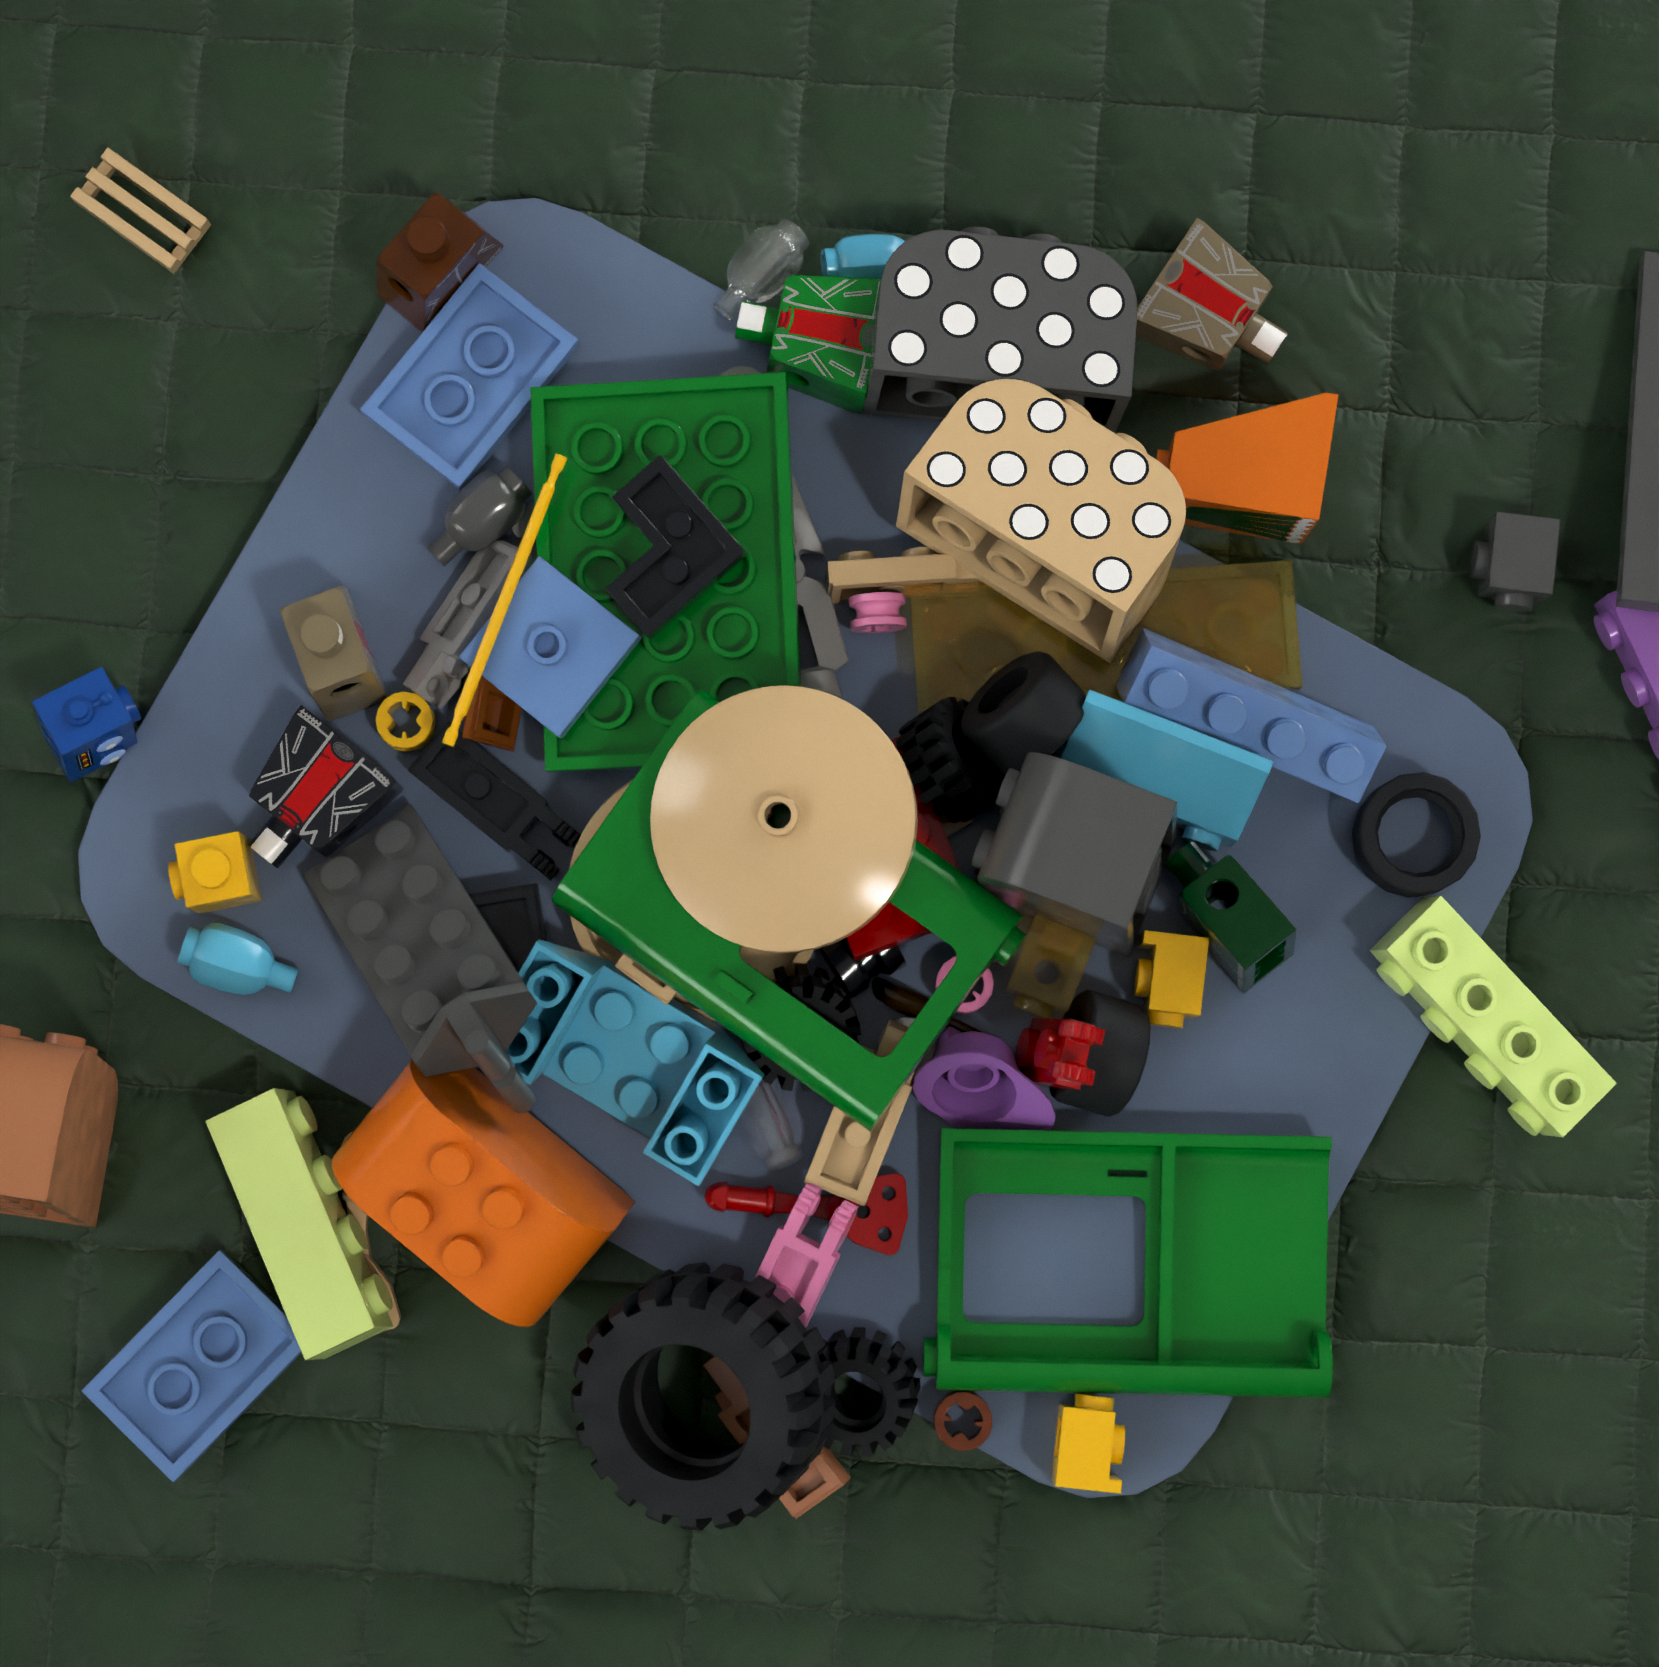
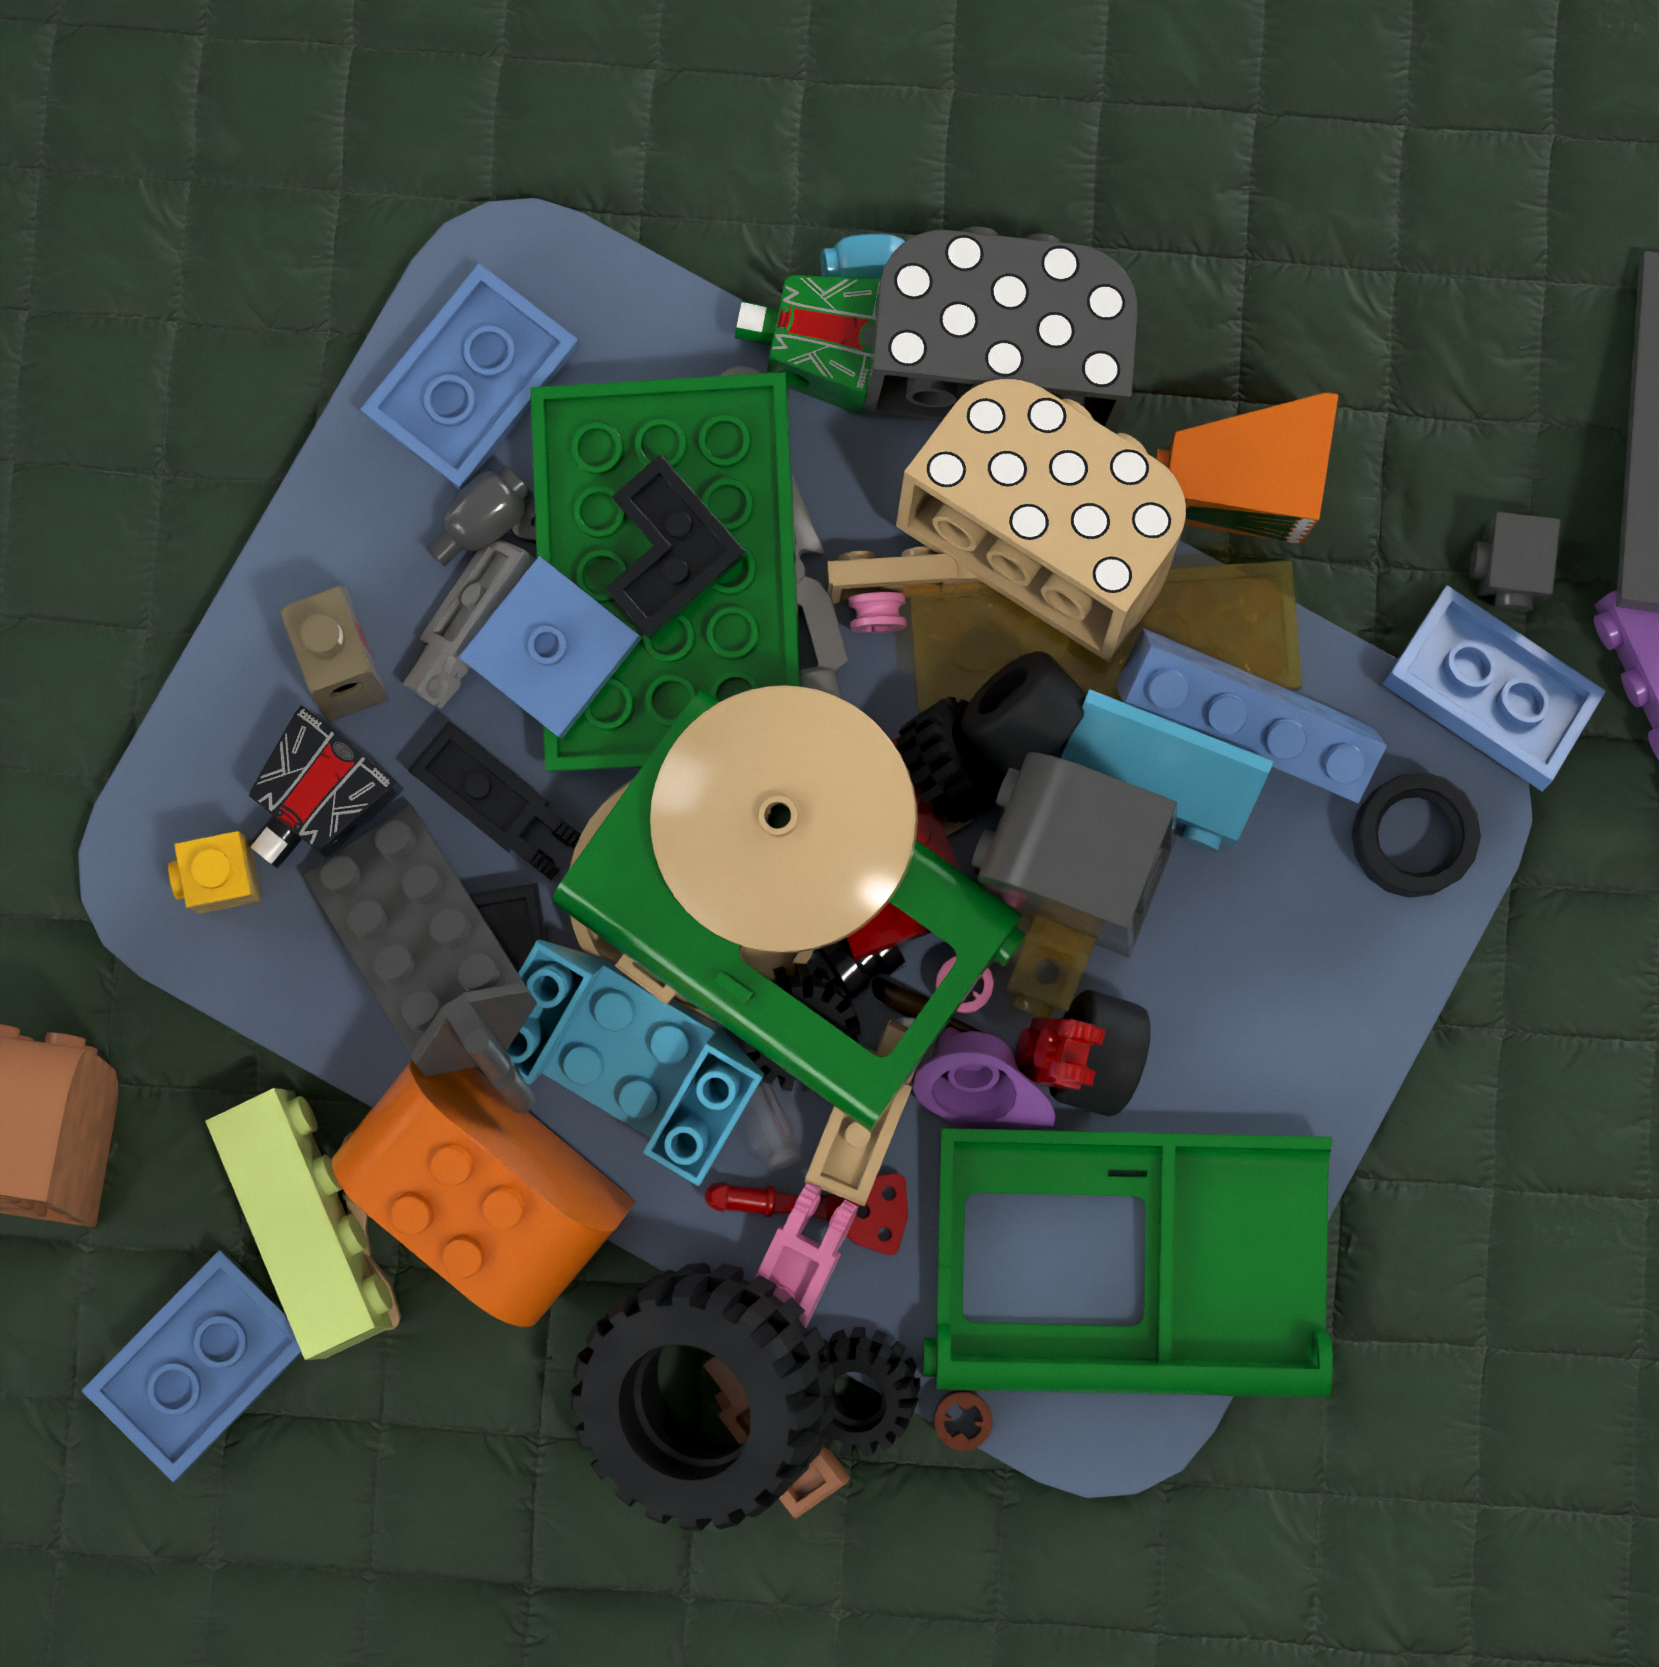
blue head [32,667,141,783] -> none
tan tile [70,147,211,274] -> none
medium azure plant [177,923,299,995] -> none
yellow bush [375,691,436,753] -> none
reddish brown torso [376,192,503,333] -> none
yellow piece [441,453,567,747] -> none
dark orange slope [462,676,522,752] -> none
clear plant [714,219,810,321] -> none
yellow brick [1051,1393,1125,1494] -> none
yellow brick [1134,930,1209,1029] -> none
dark tan torso [1136,218,1288,371] -> none
dark green torso [1164,841,1297,994] -> none
yellowish green brick [1369,896,1617,1138] -> none
none -> medium blue plate [1382,585,1606,792]

